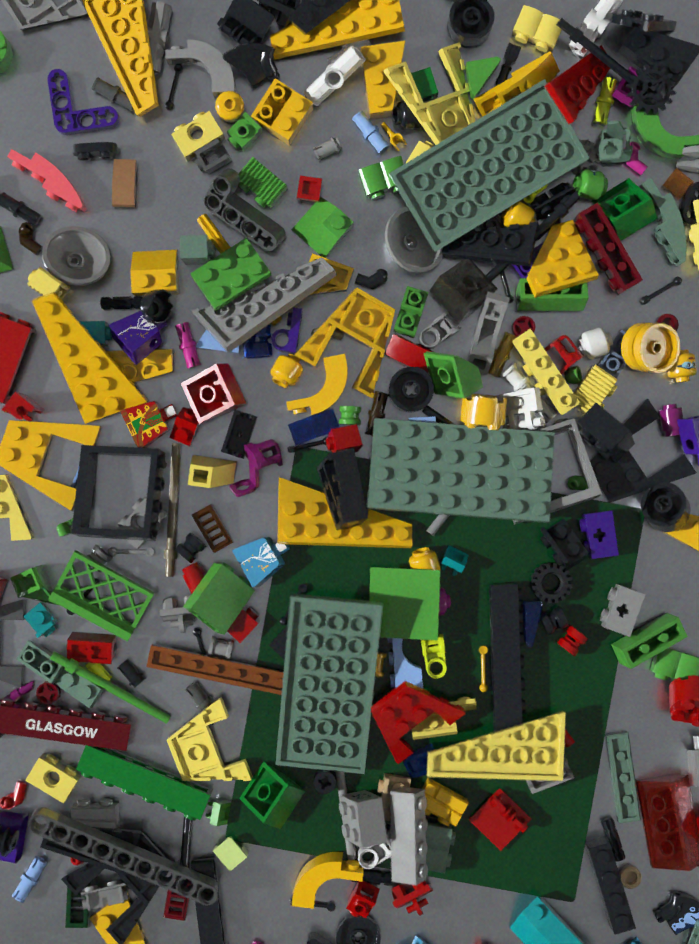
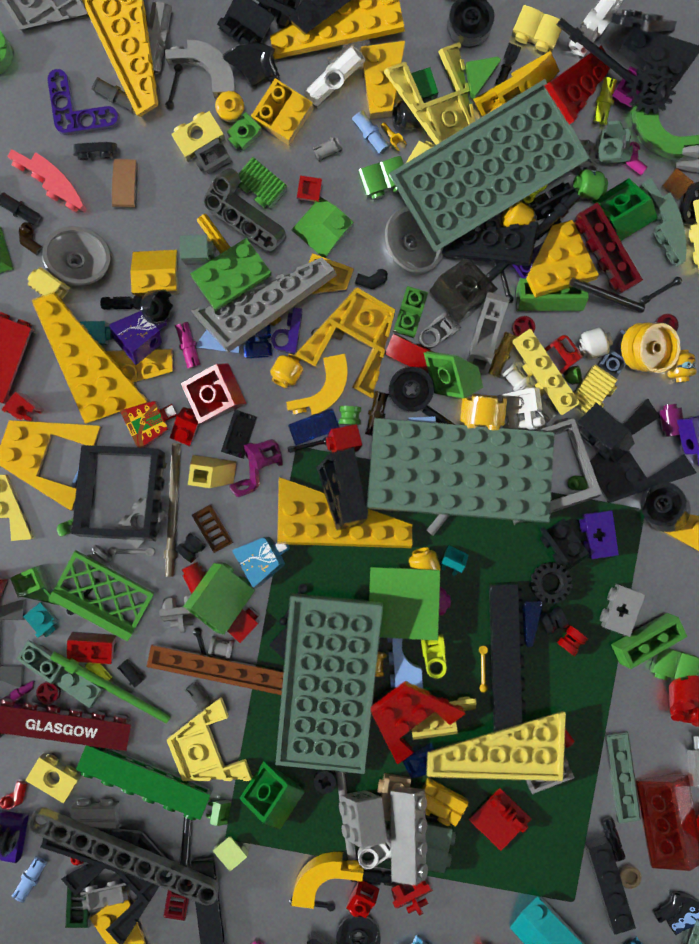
none -> black bar [569,278,645,313]

